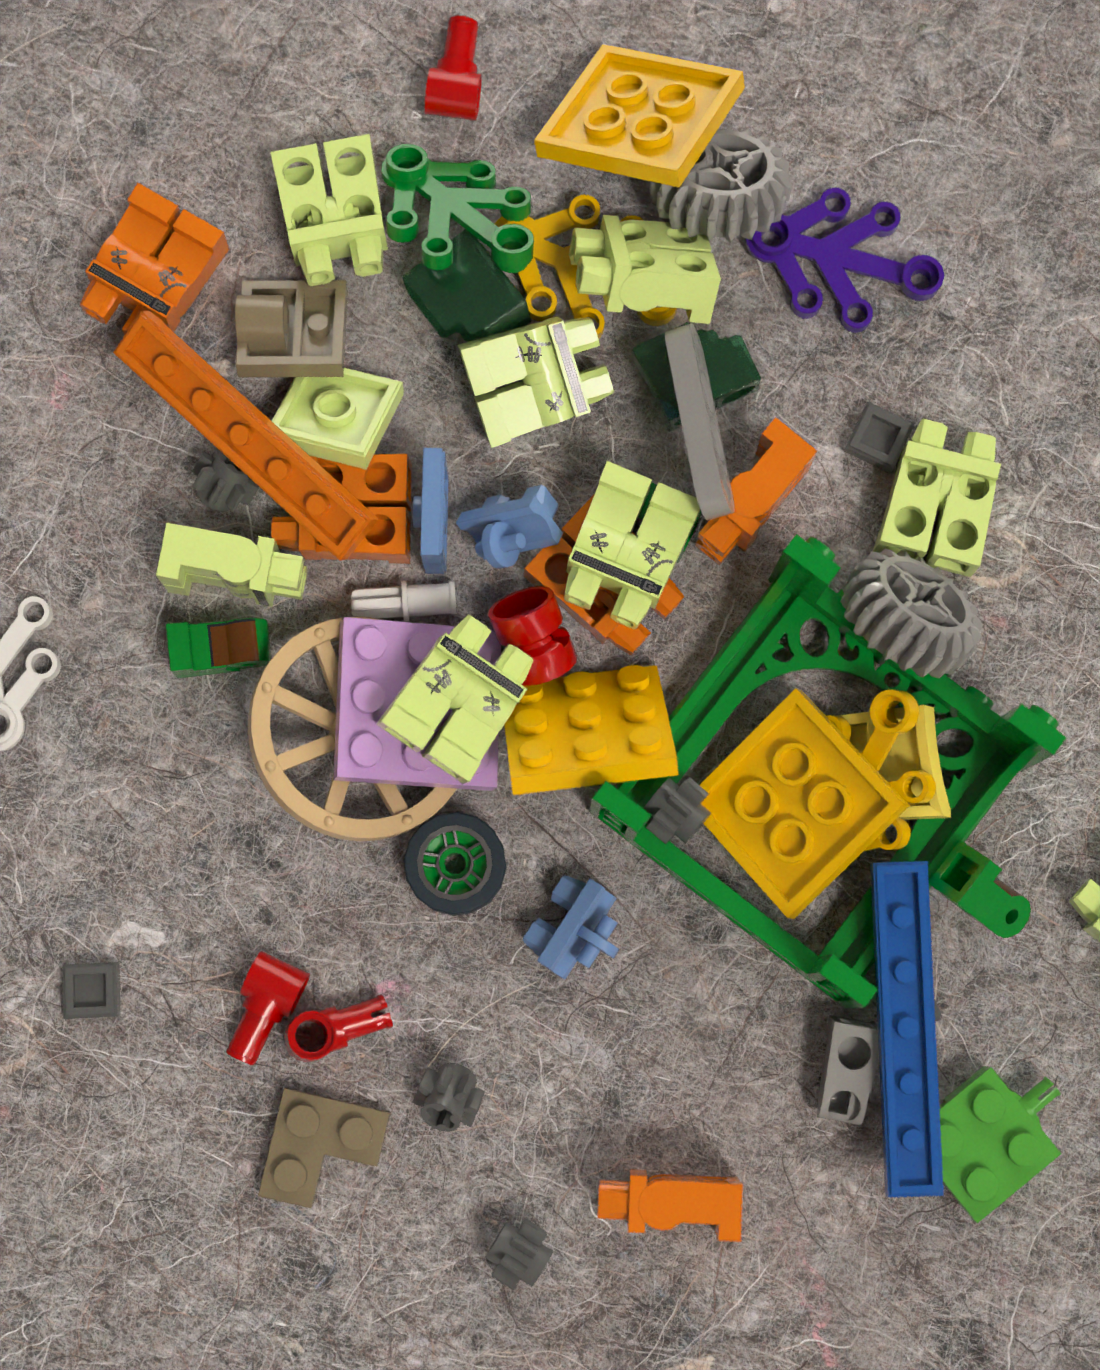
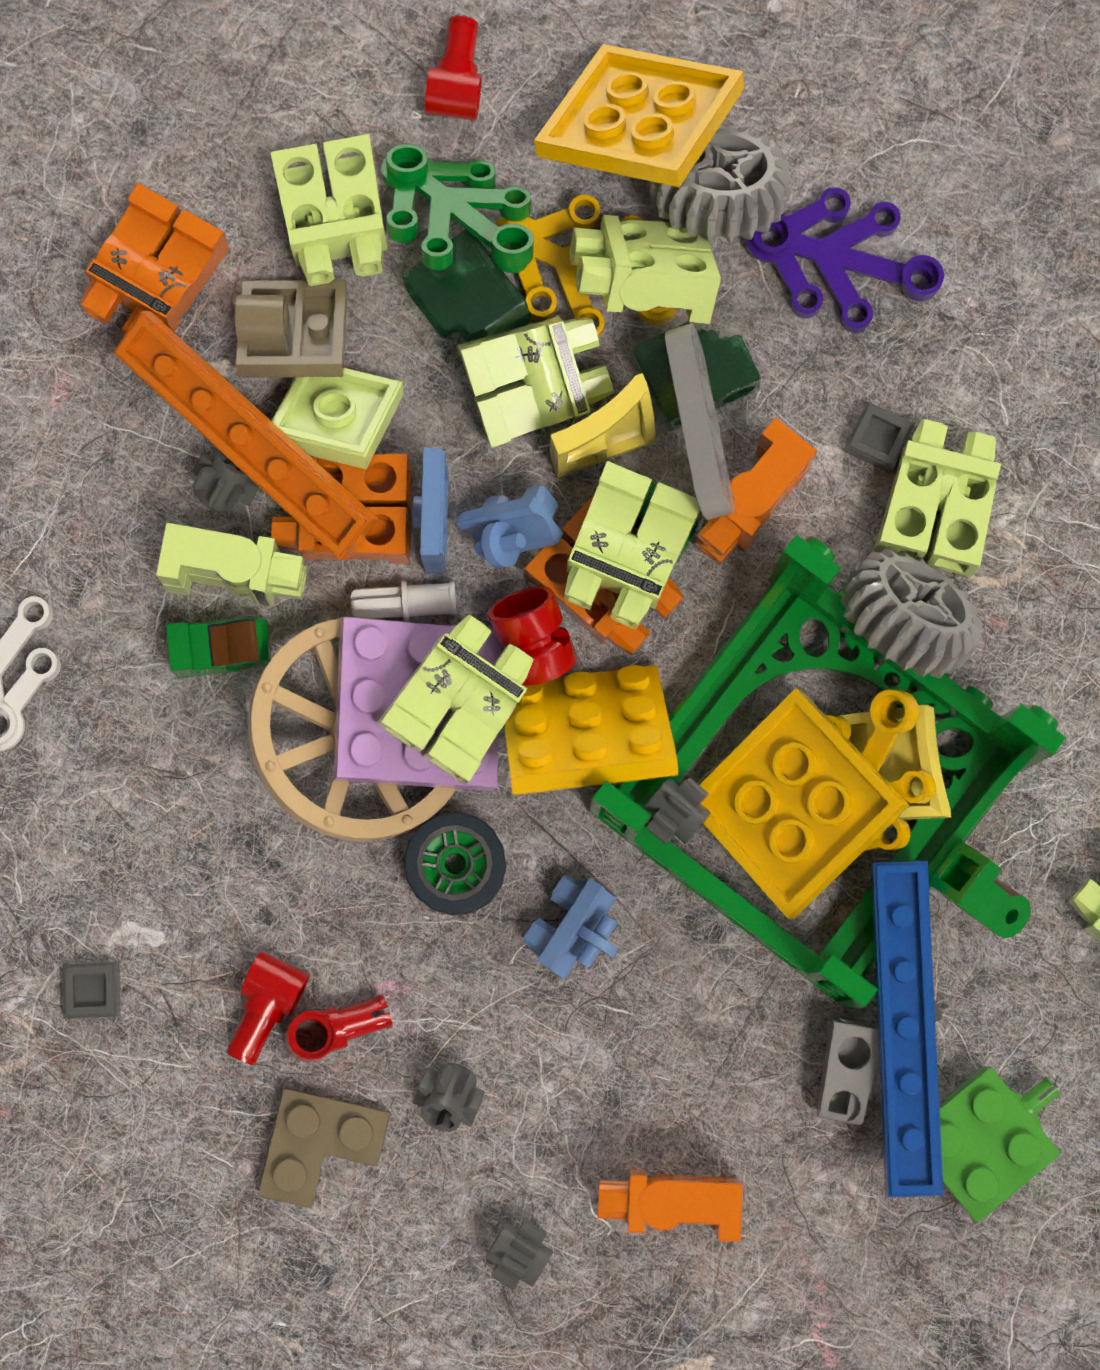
none -> light yellow plate [550,373,656,478]

